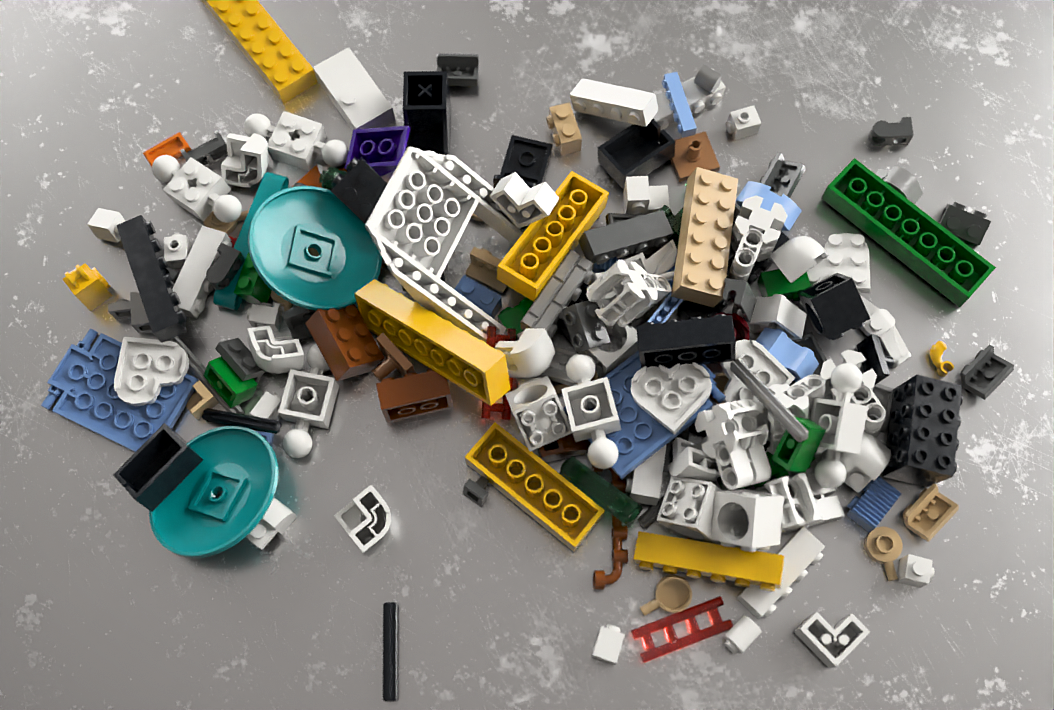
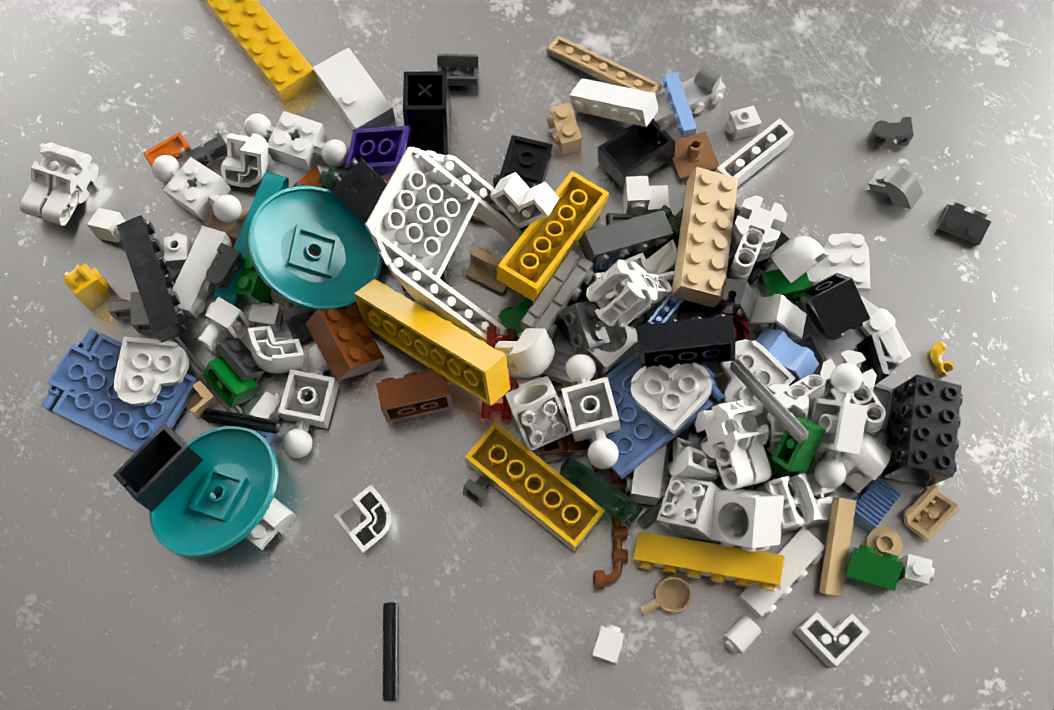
medium nougat tile [371,333,415,382] -> none
medium blue brick [454,275,502,319] -> none
clear red bar [631,596,733,663] -> none
light blue brick [736,181,802,231] -> none
dark grey bracket [760,152,806,198] -> none
green brick [821,158,996,307] -> none
dark grey bracket [960,345,1014,400] -> none
none -> white connector [20,142,99,226]
none -> white brick [198,297,251,355]
none -> tan tile [547,36,662,96]
none -> white brick [716,118,795,187]
none -> tan tile [819,497,856,596]
none -> green brick [845,544,903,591]

